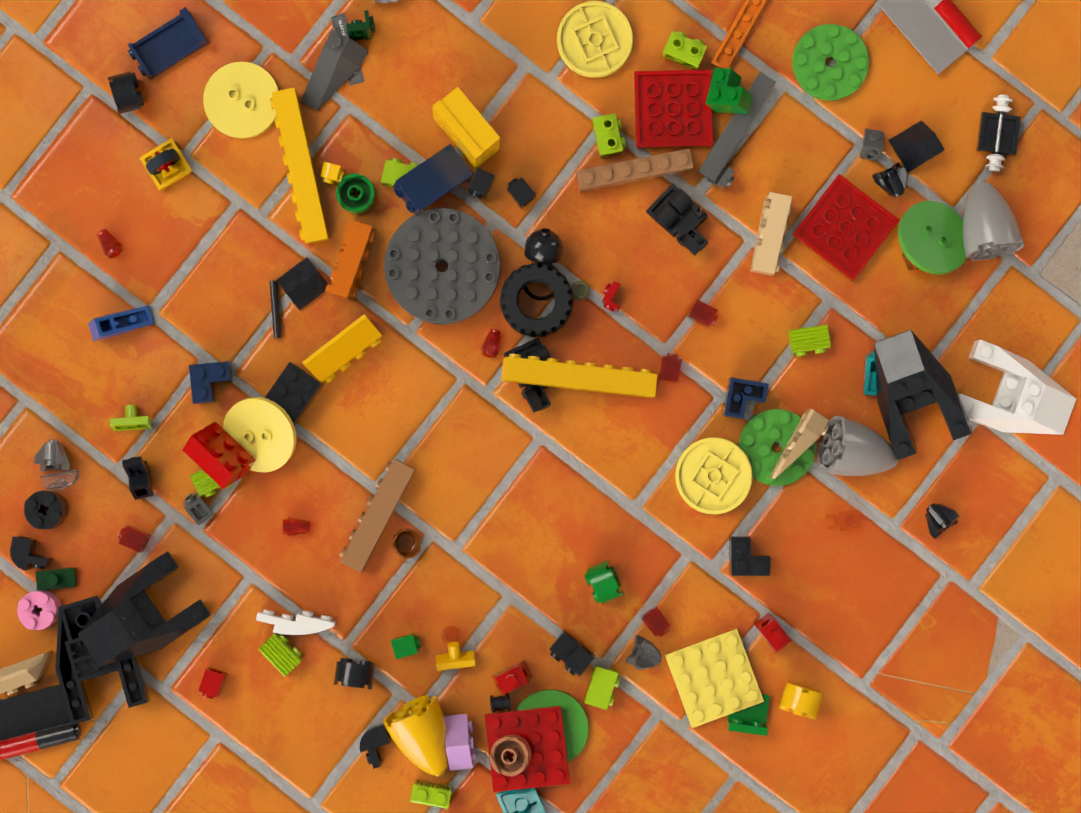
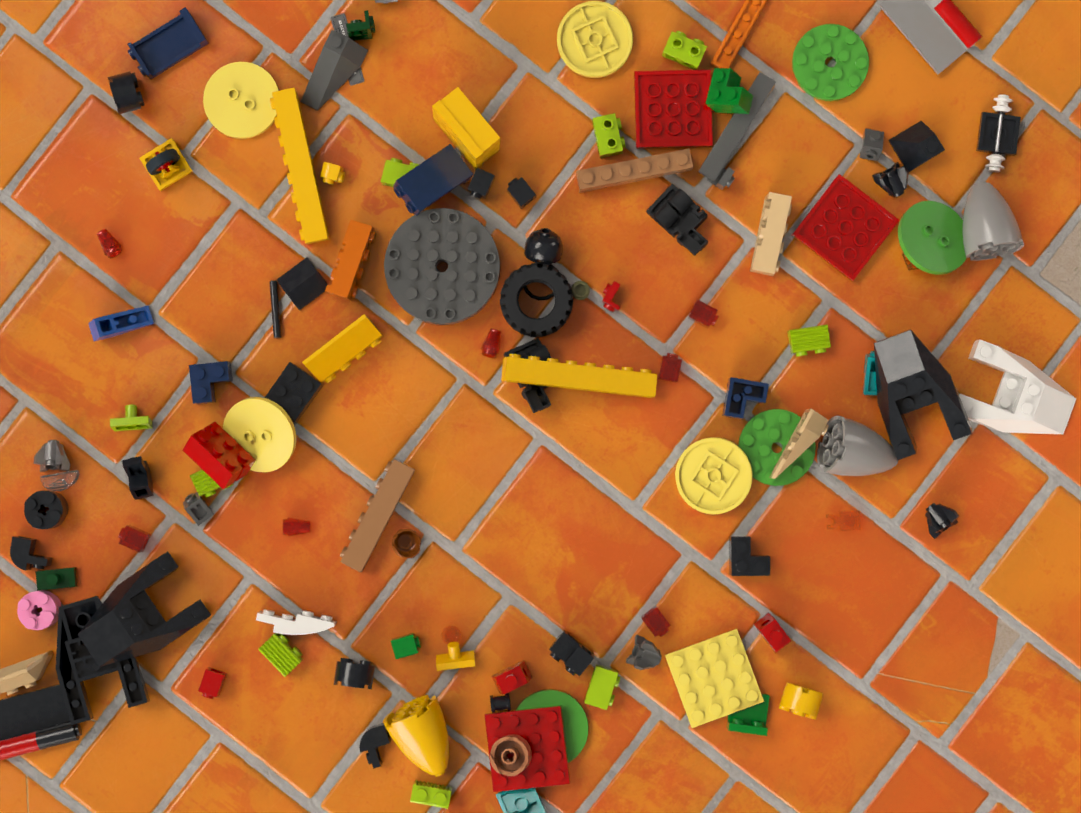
green brick [336,173,376,215] -> none
lavender brick [444,714,476,771] -> none
green brick [584,560,624,604] -> none

